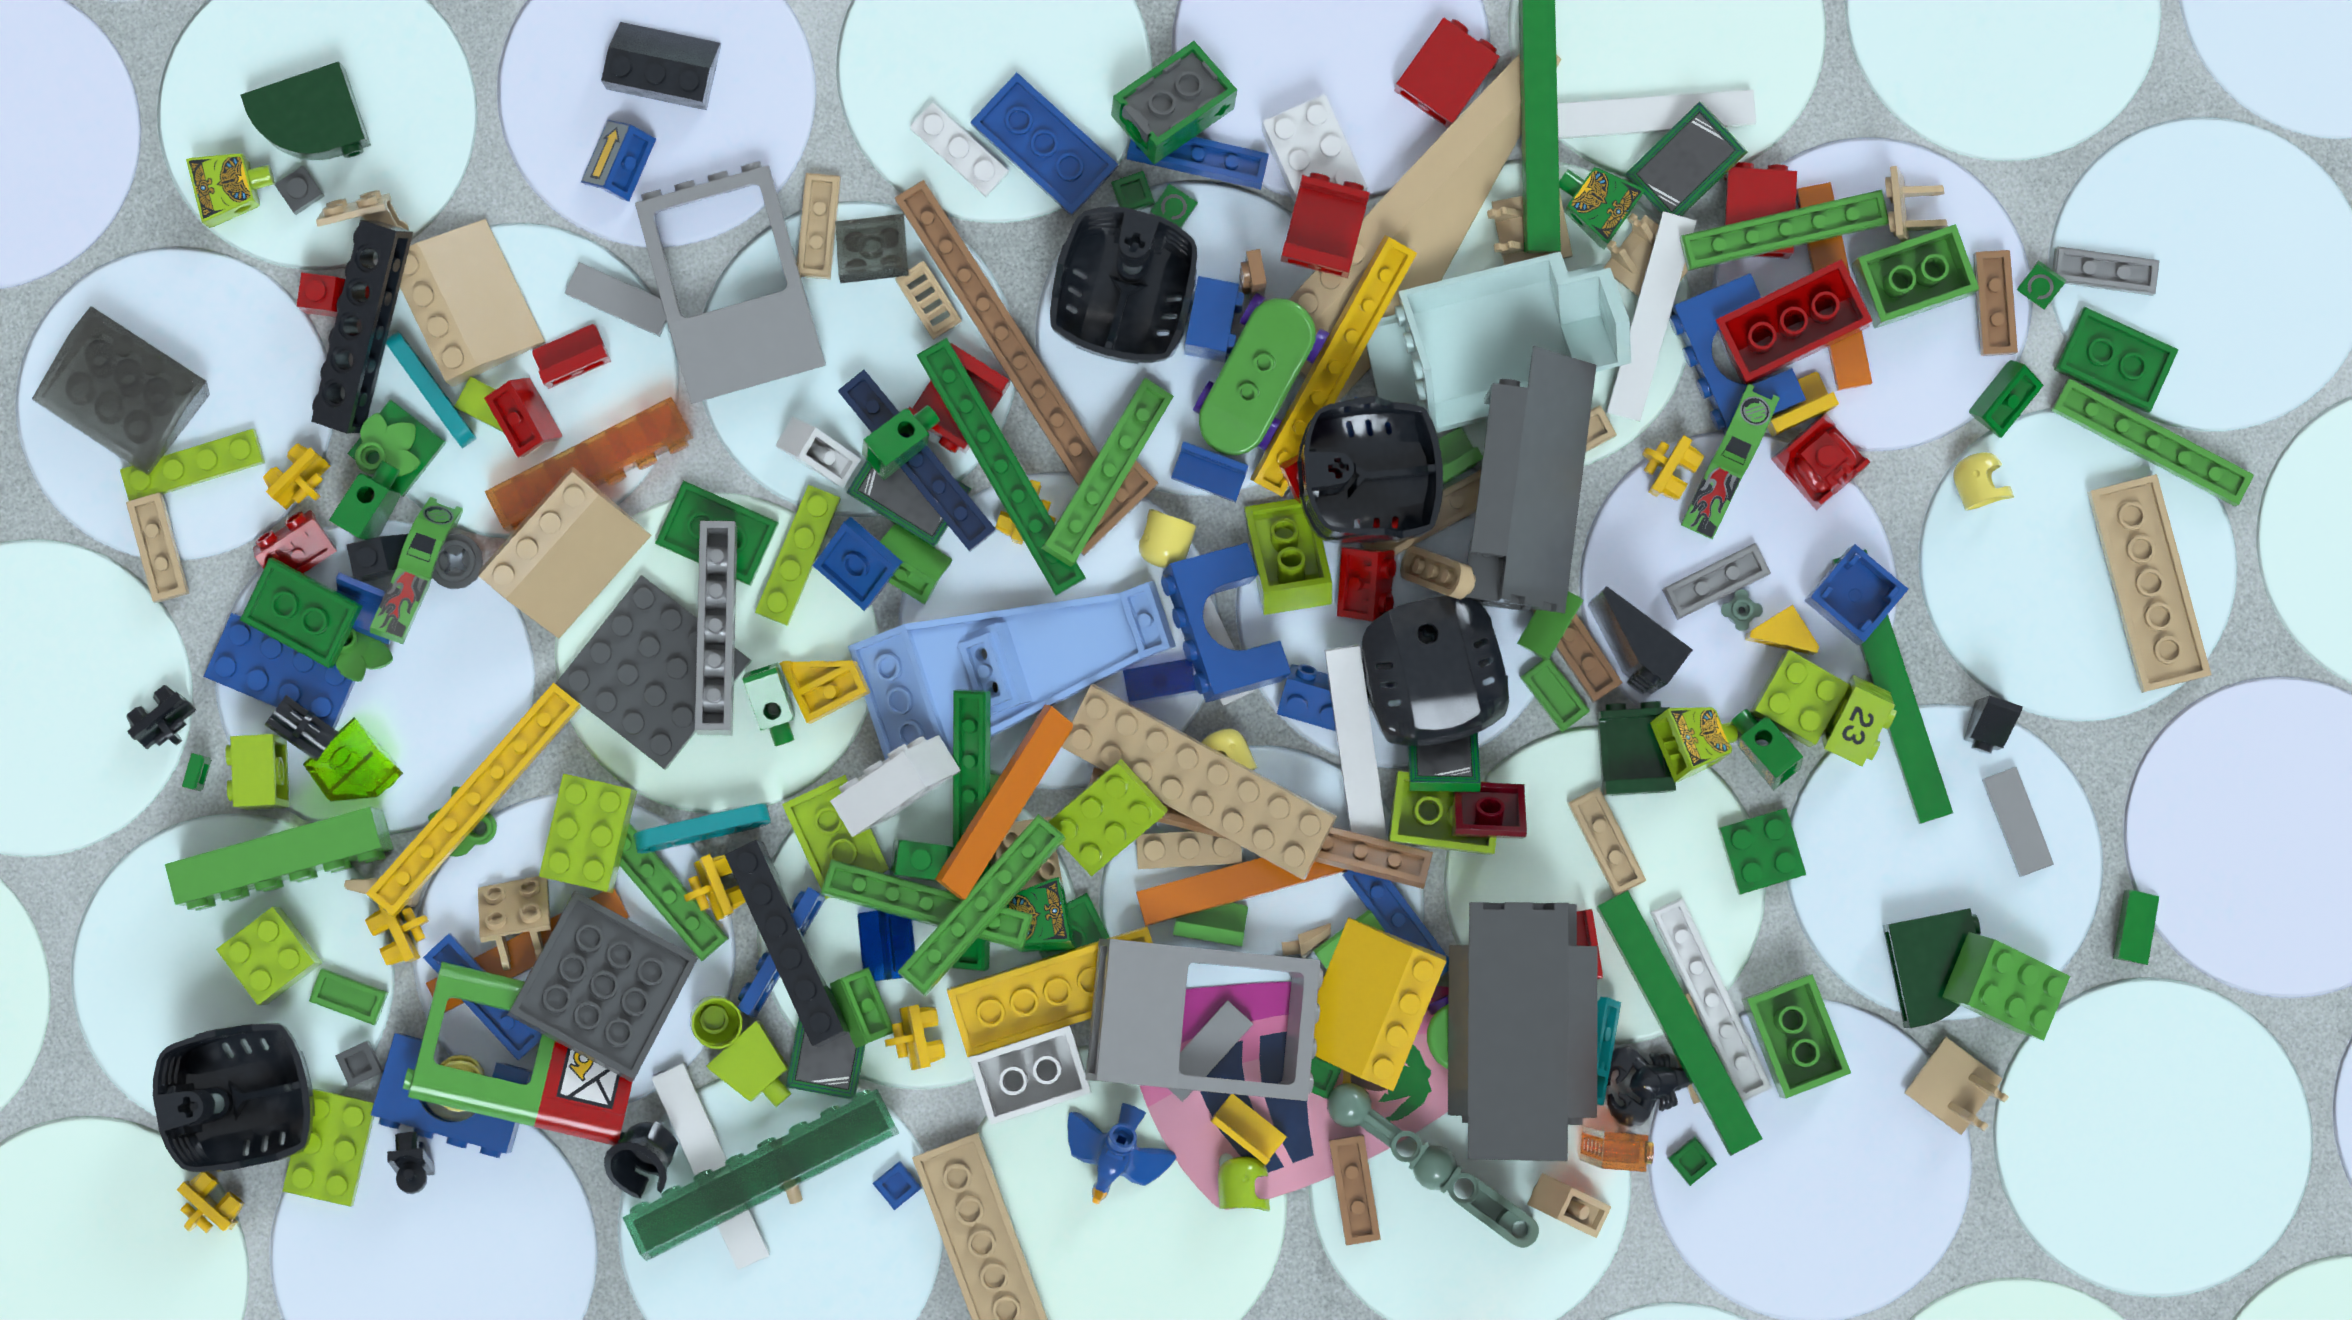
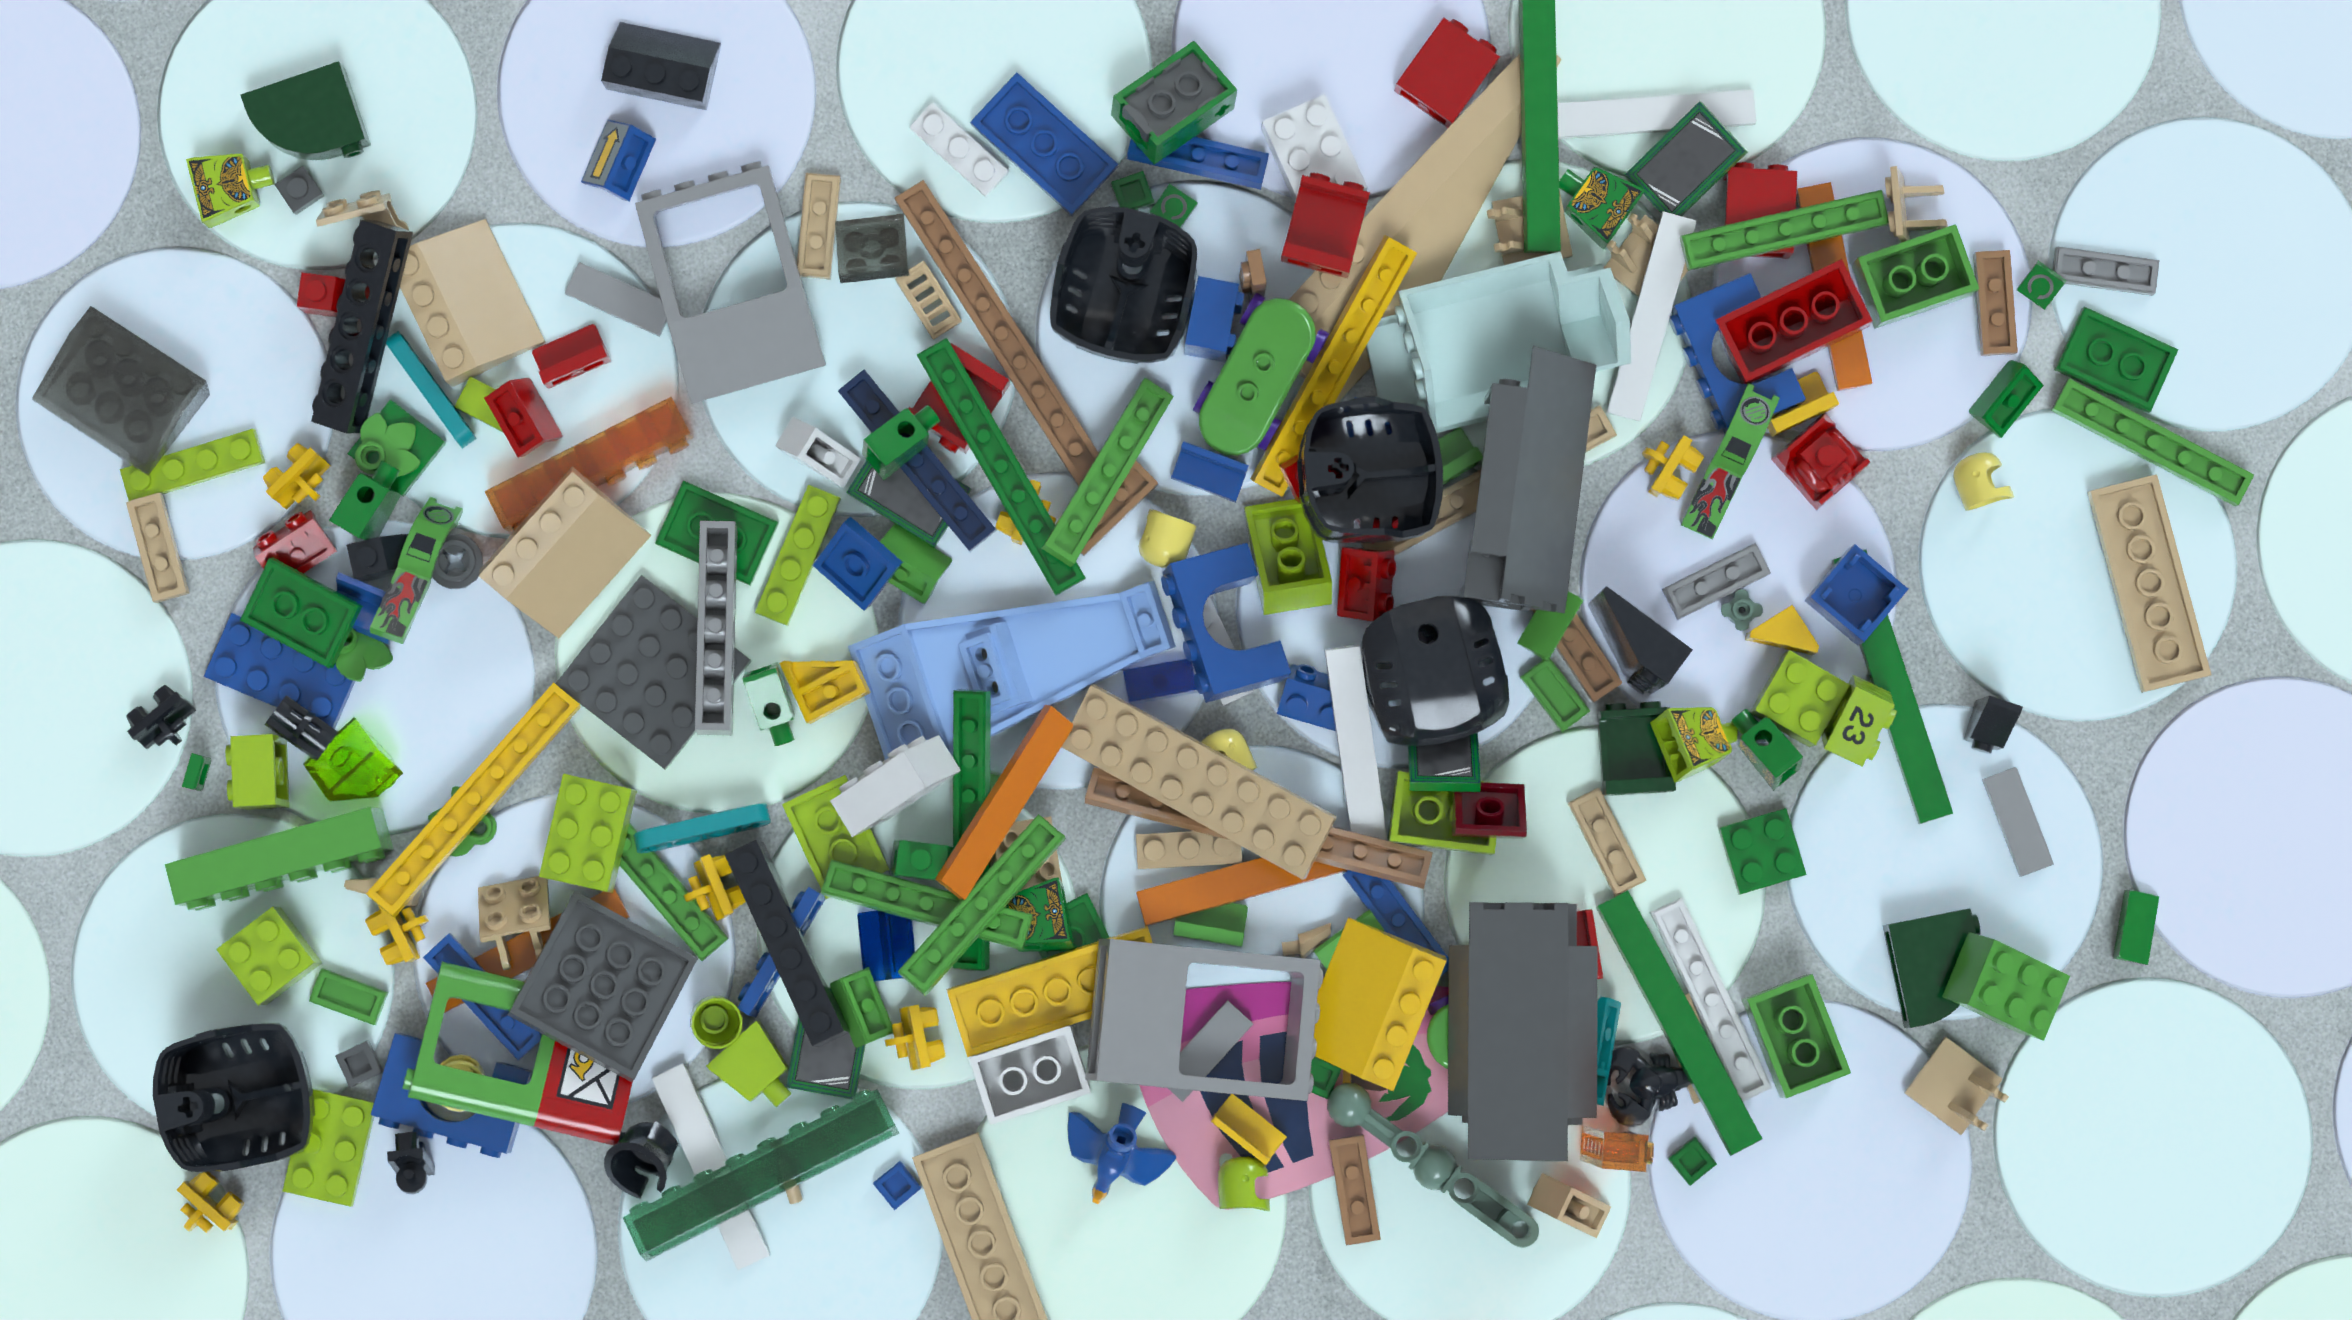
lime plate [1048,759,1168,877] -> none
tan plate [1400,546,1476,599] -> none

